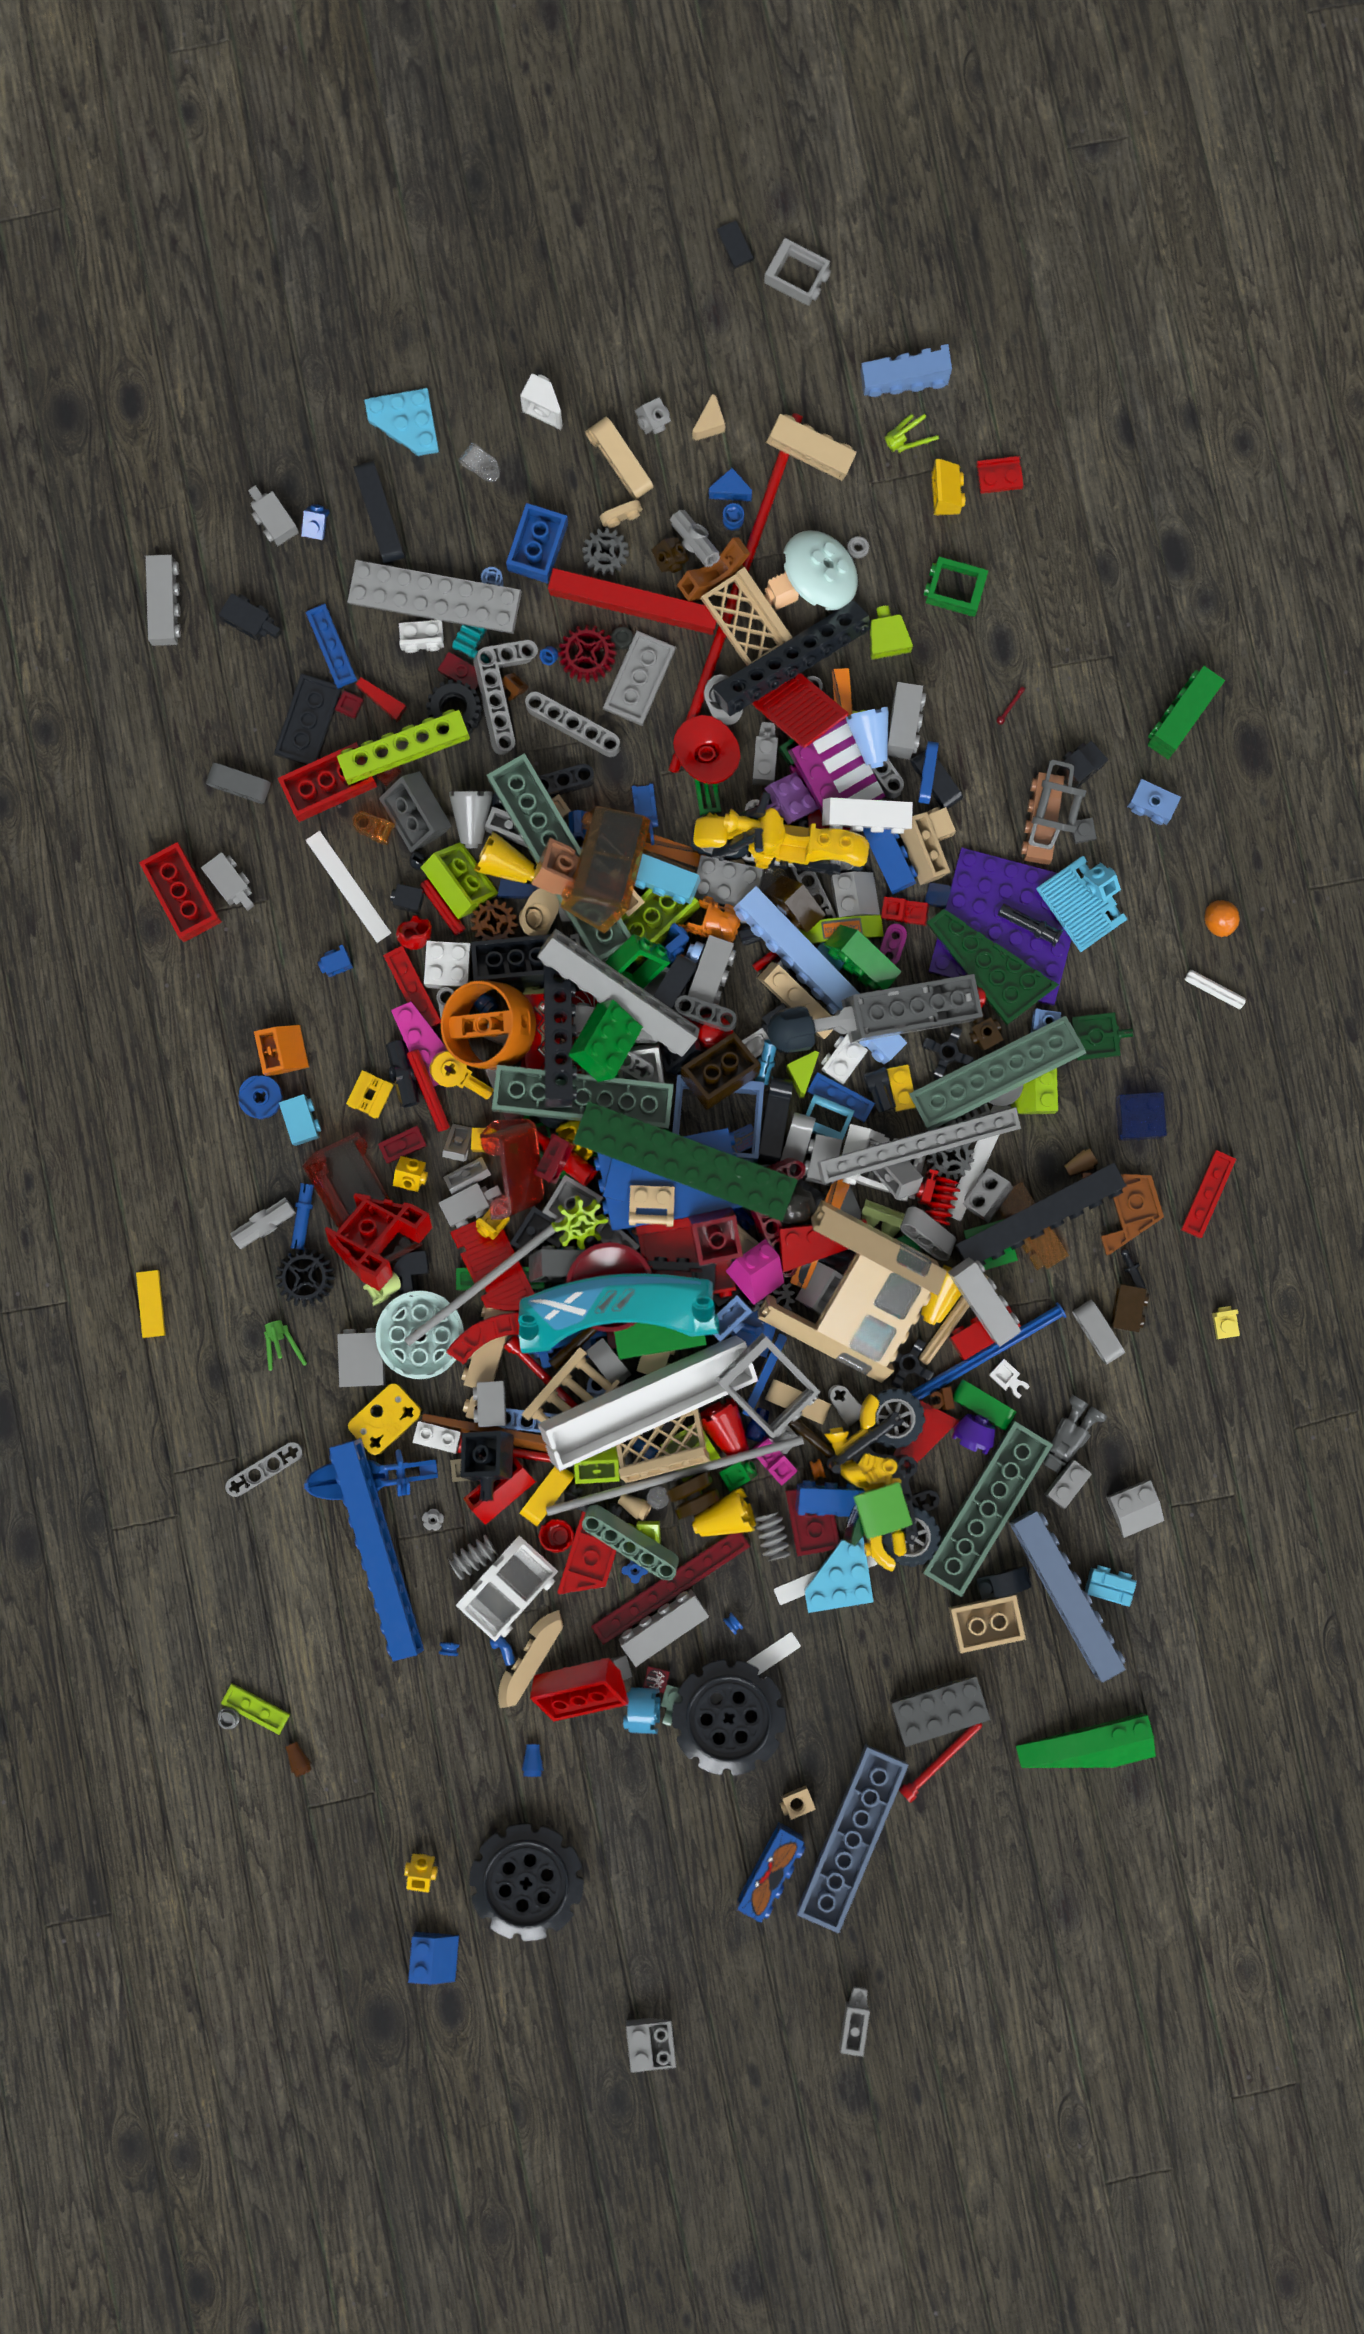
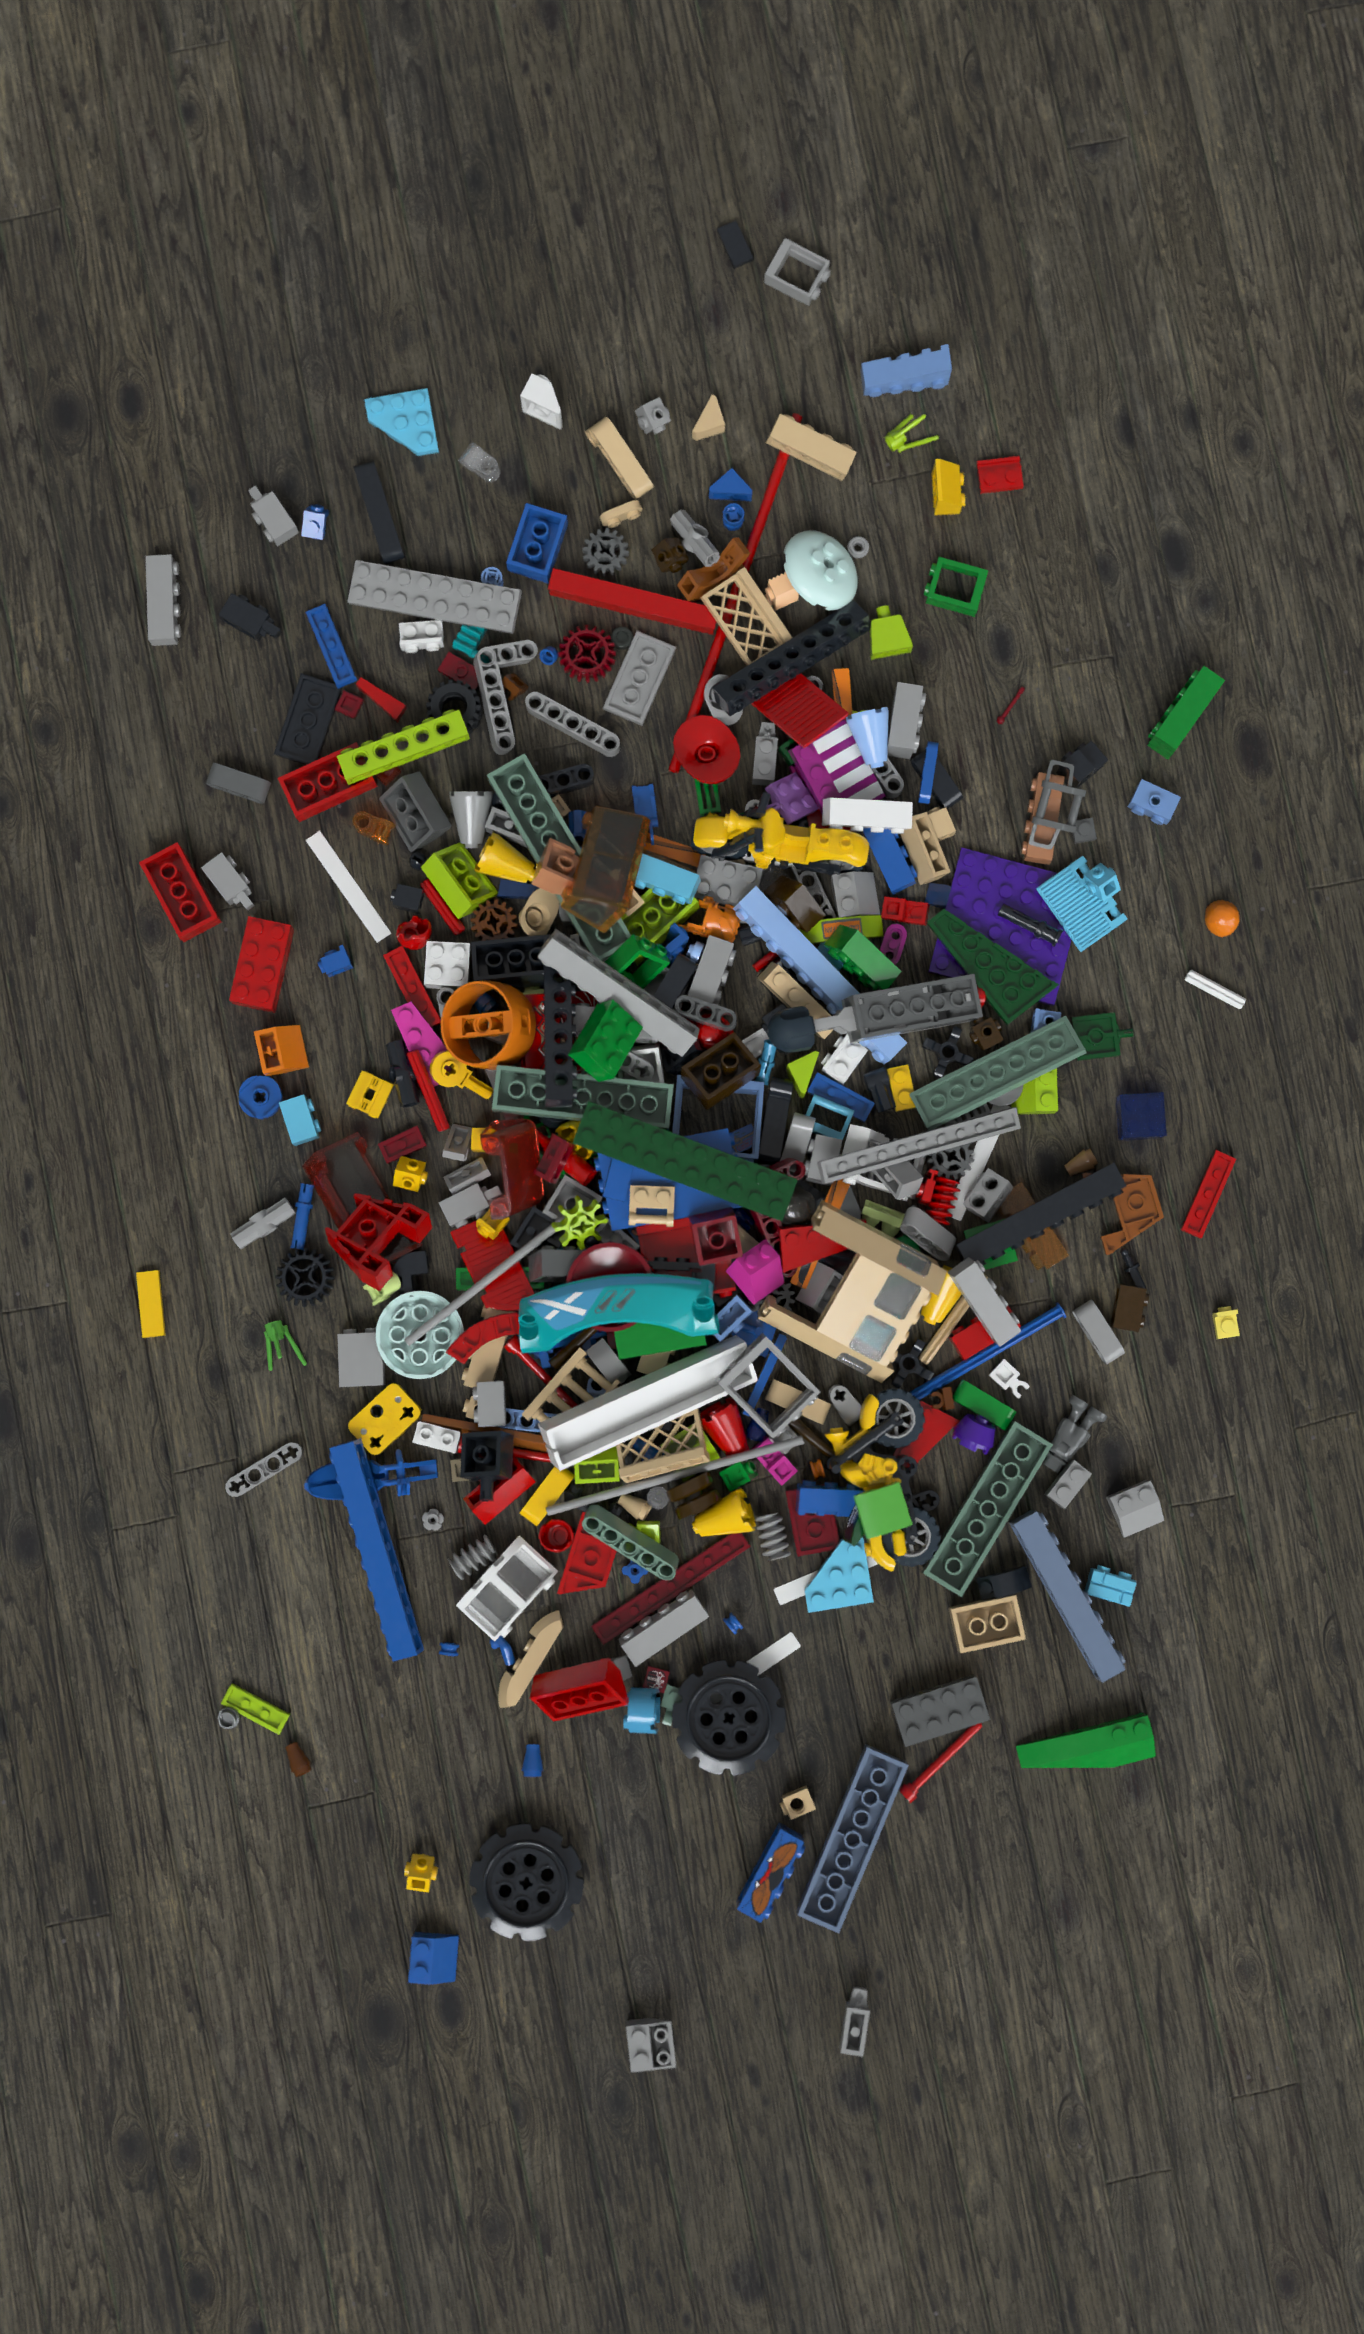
none -> red brick [229,916,294,1013]

